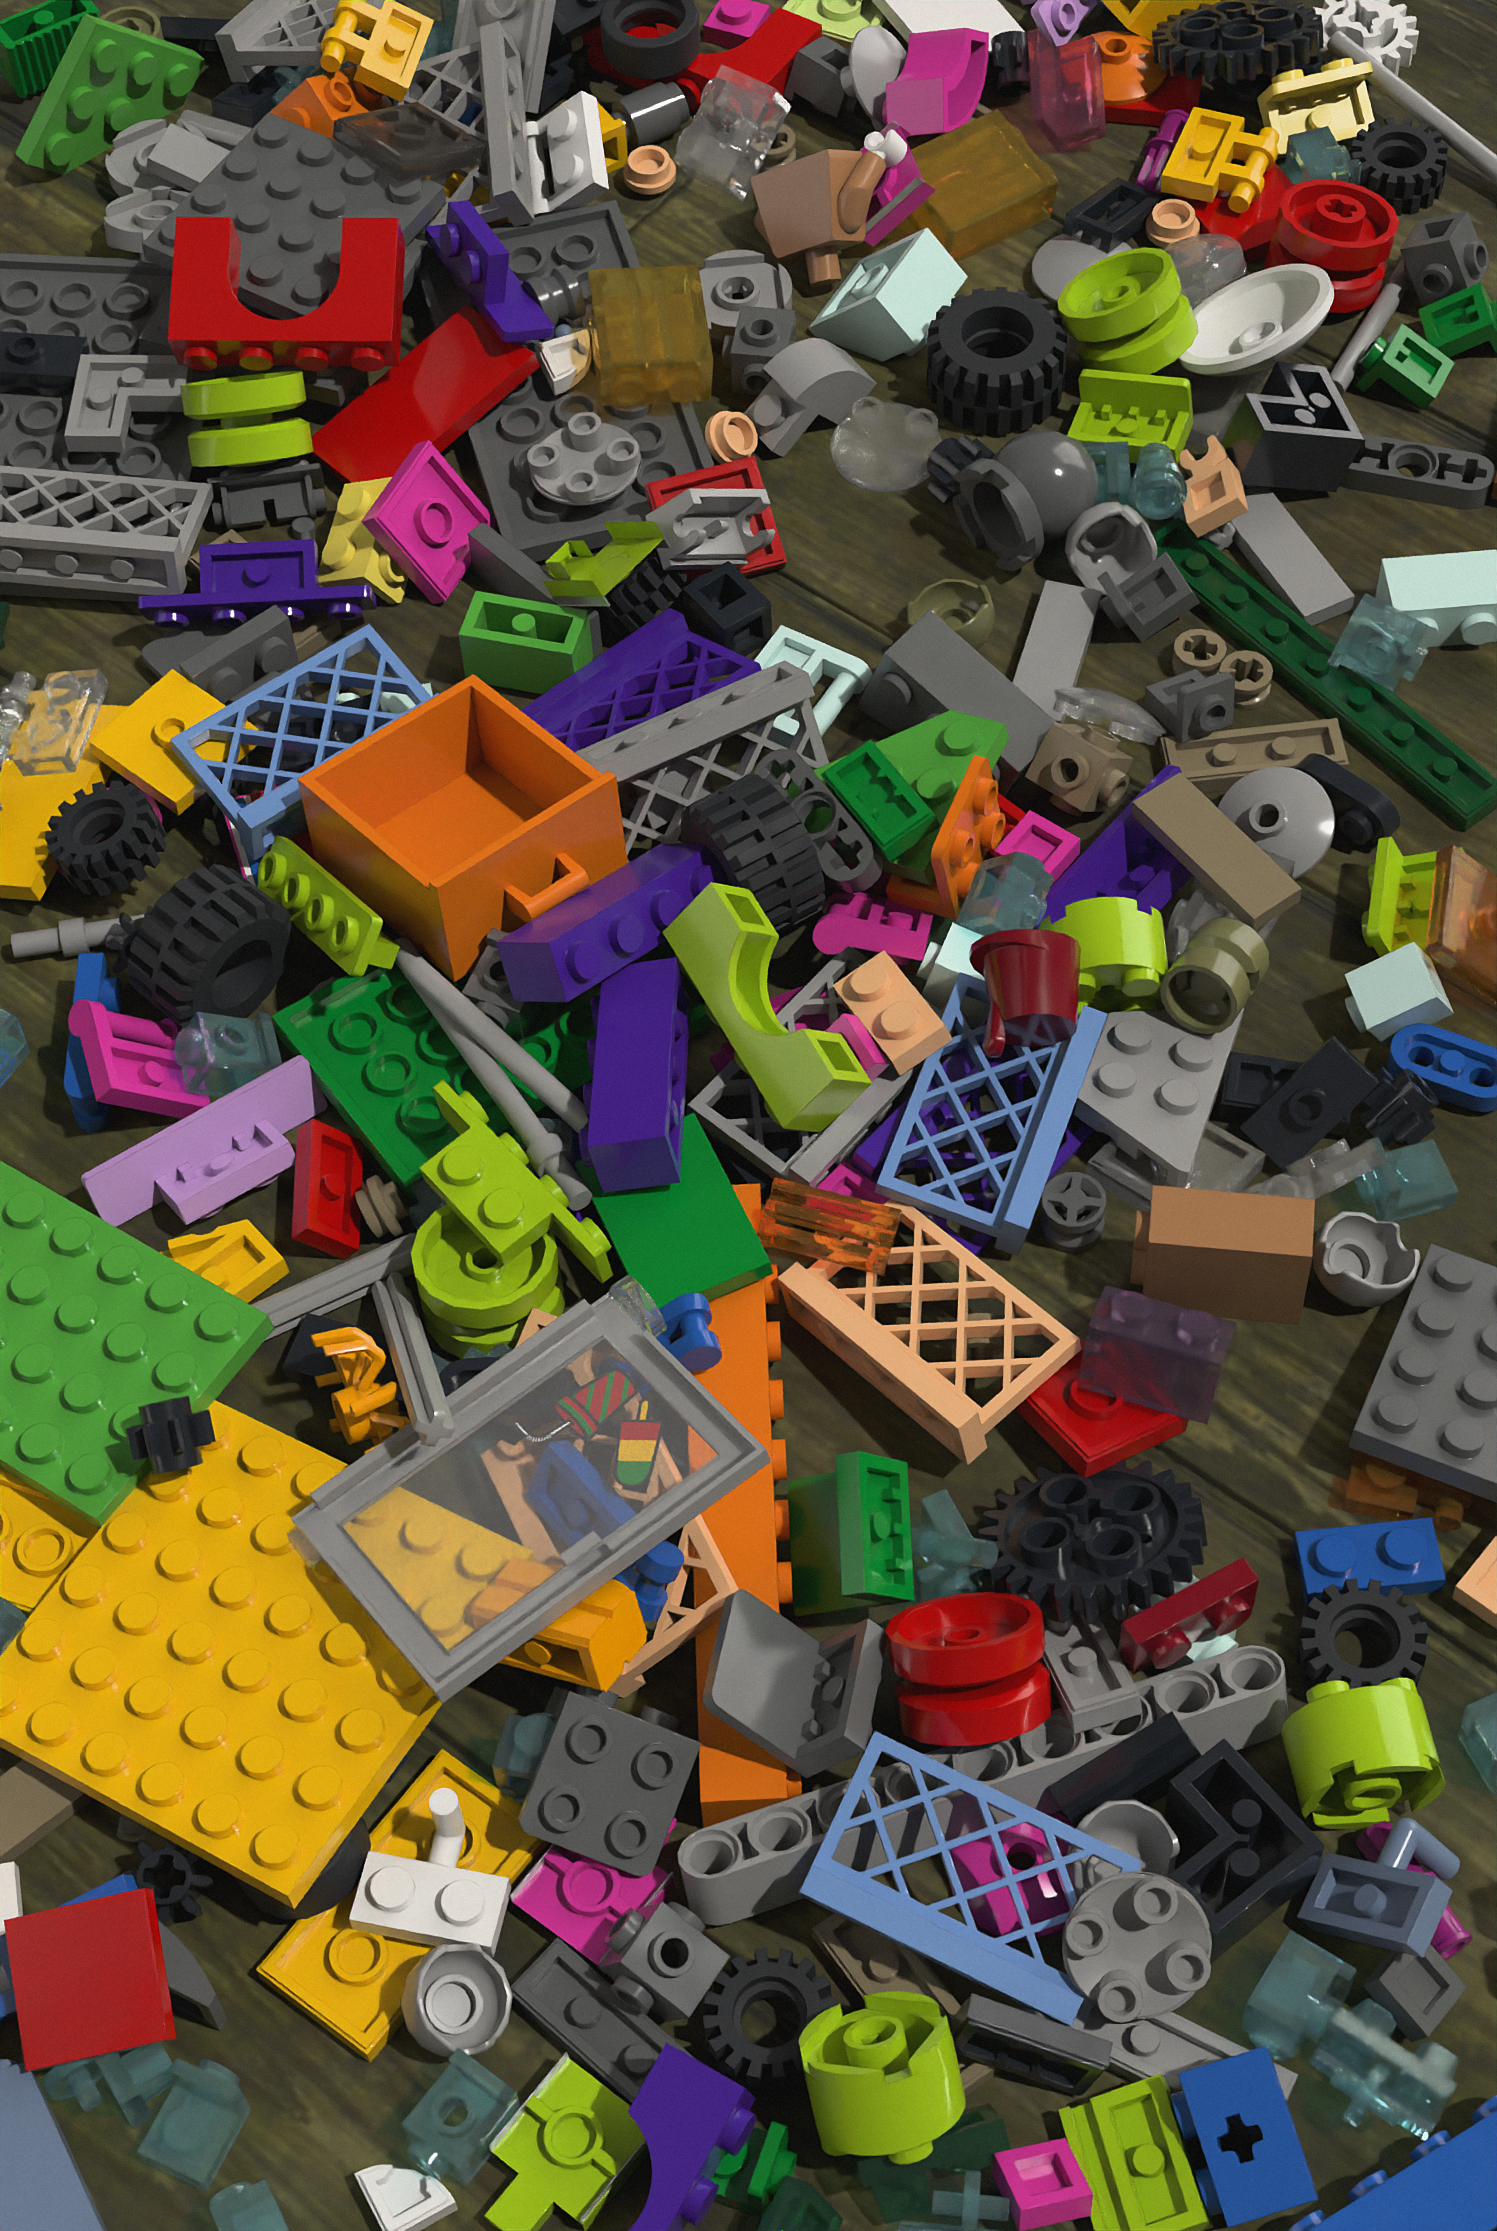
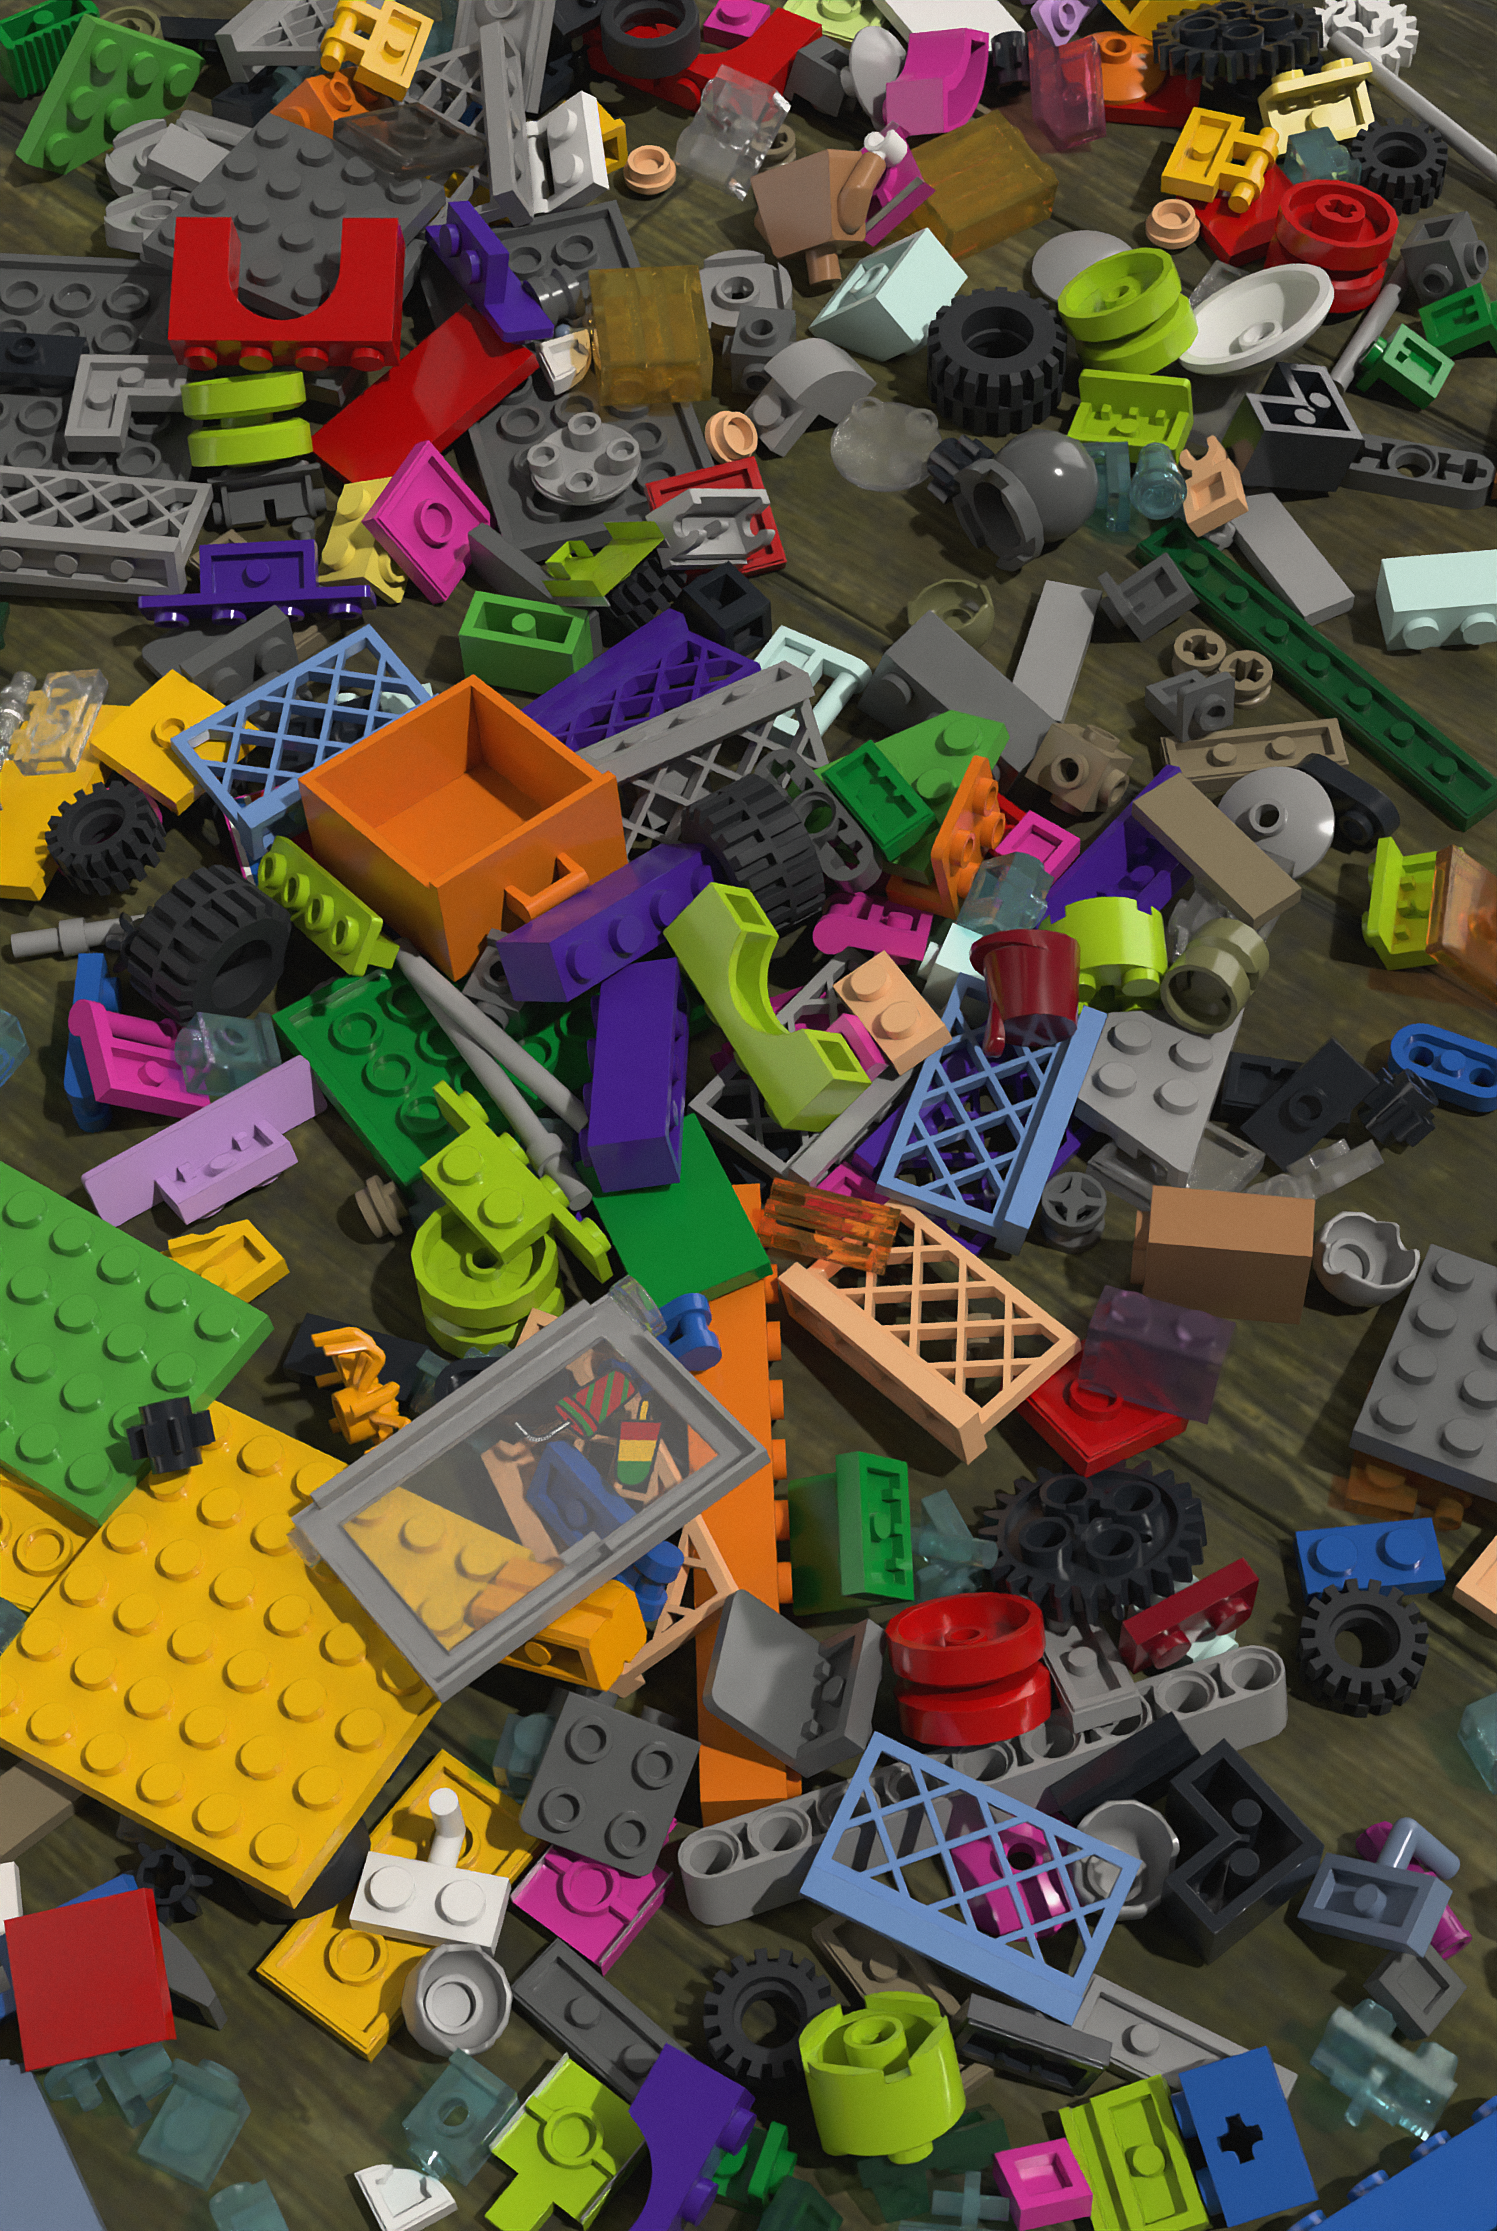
light grey axle [251,1233,417,1341] -> none
red plate [291,1118,364,1260] -> none
light grey axle [372,1273,455,1446] -> none
dark grey brick [598,1901,730,2022] -> none
dark grey brick [610,82,689,150] -> none
clear dish [1053,687,1167,746] -> none
black tile [1062,177,1163,253] -> none
light grey dish [1062,1871,1212,2023] -> none
light grey hair [1065,502,1158,596] -> none
magenta axle [1135,109,1190,196] -> none
clear dish [1162,233,1247,310] -> none
clear light blue brick [1241,1930,1357,2062] -> none
lime brick [1281,1678,1445,1829] -> none
clear light blue brick [1327,593,1429,691] -> none
light aqua brick [1345,942,1454,1046] -> none
clear light blue bracket [1354,1137,1458,1222] -> none

